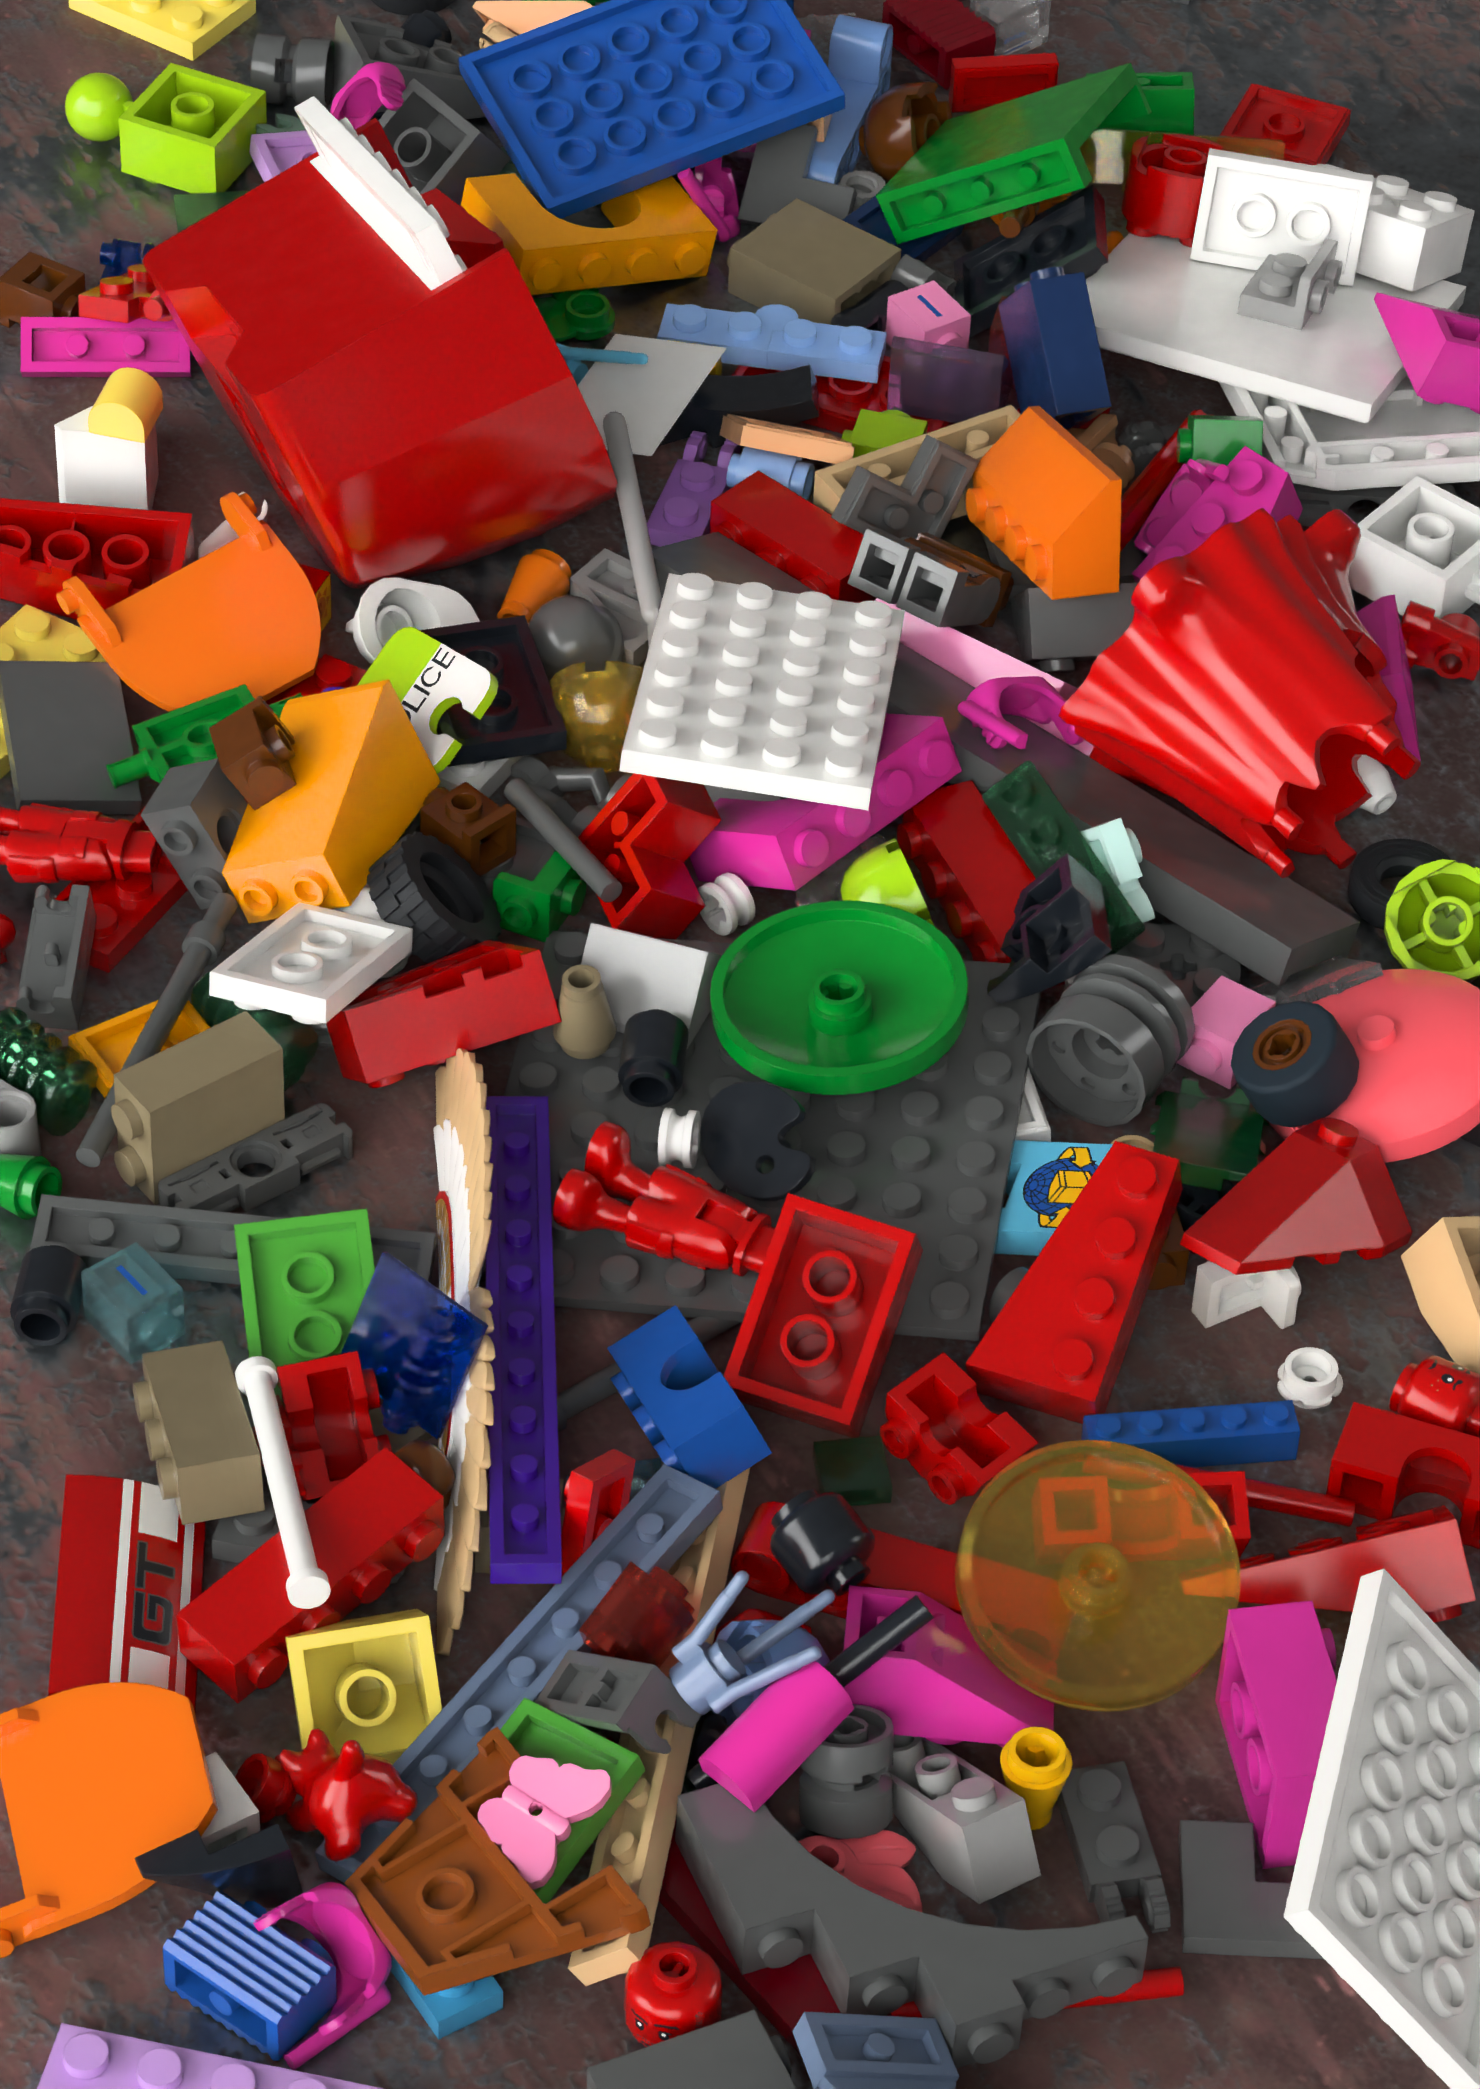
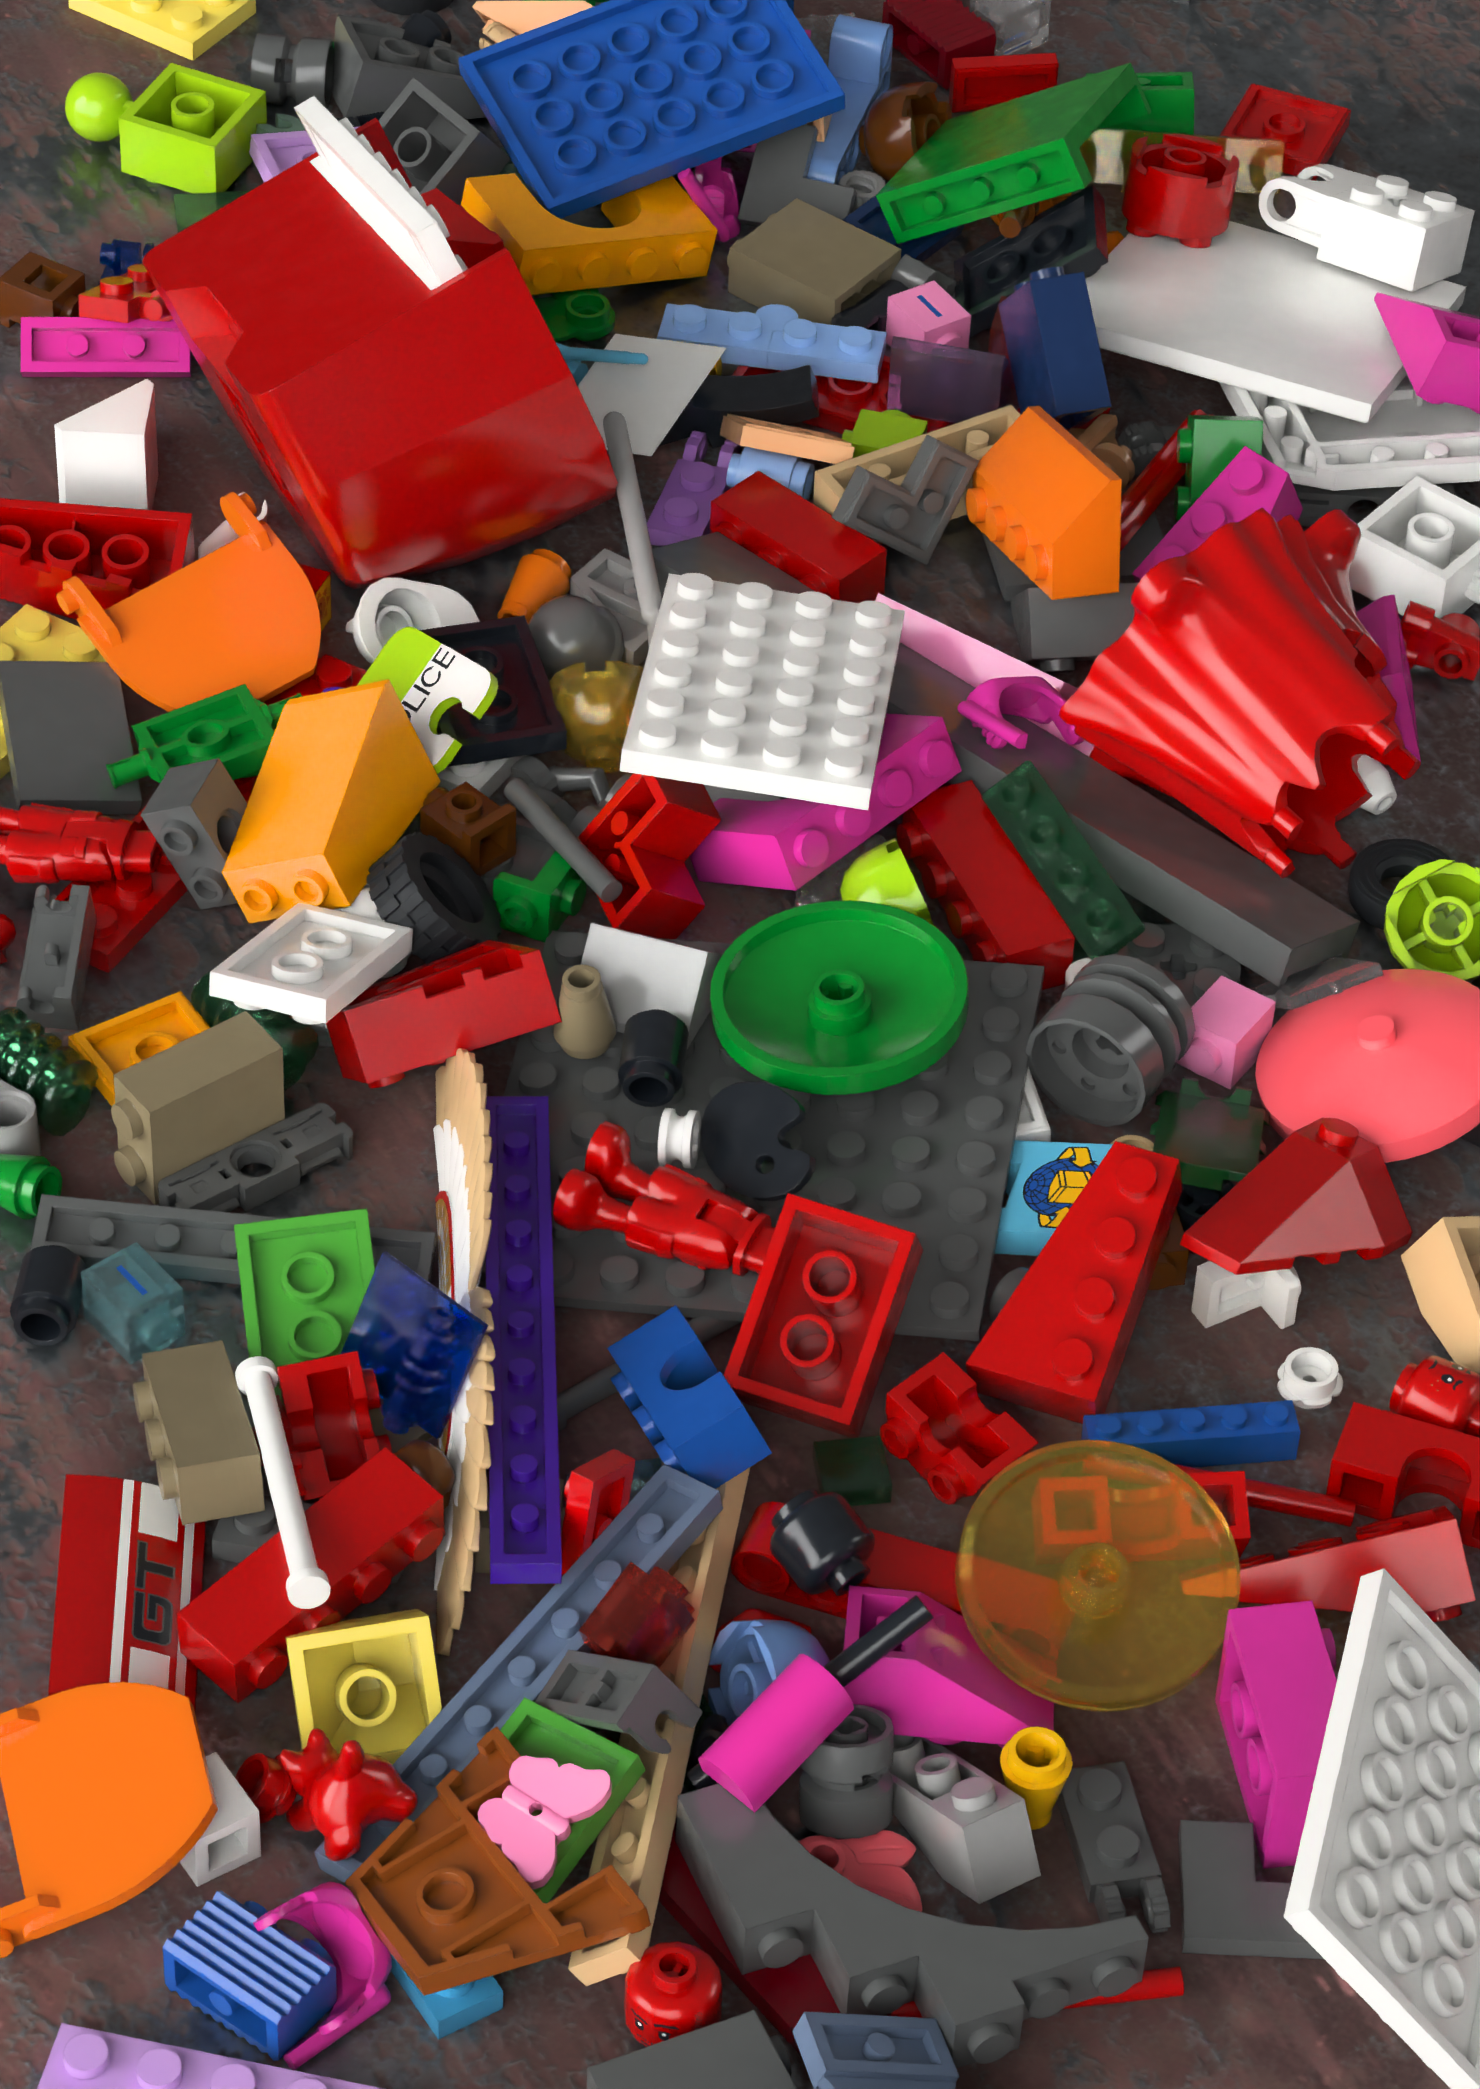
dark grey bar [76,893,238,1167] -> none
light yellow brick [88,367,163,443] -> none
black slope [134,1823,303,1908] -> none
reddish brown brick [209,696,296,810] -> none
dark pink helmet [330,61,406,129] -> none
sand blue plant [669,1570,835,1715] -> none
white bush [698,872,756,936] -> none
dark grey hips [847,528,1014,627] -> none
black slope [987,853,1112,1003] -> none
light aqua plate [1080,818,1155,930] -> none
dark pink helmet [1134,458,1229,555] -> none
white plate [1190,148,1373,287] -> none
black wheel [1231,1001,1359,1127] -> none
light grey bracket [1237,239,1343,330] -> none

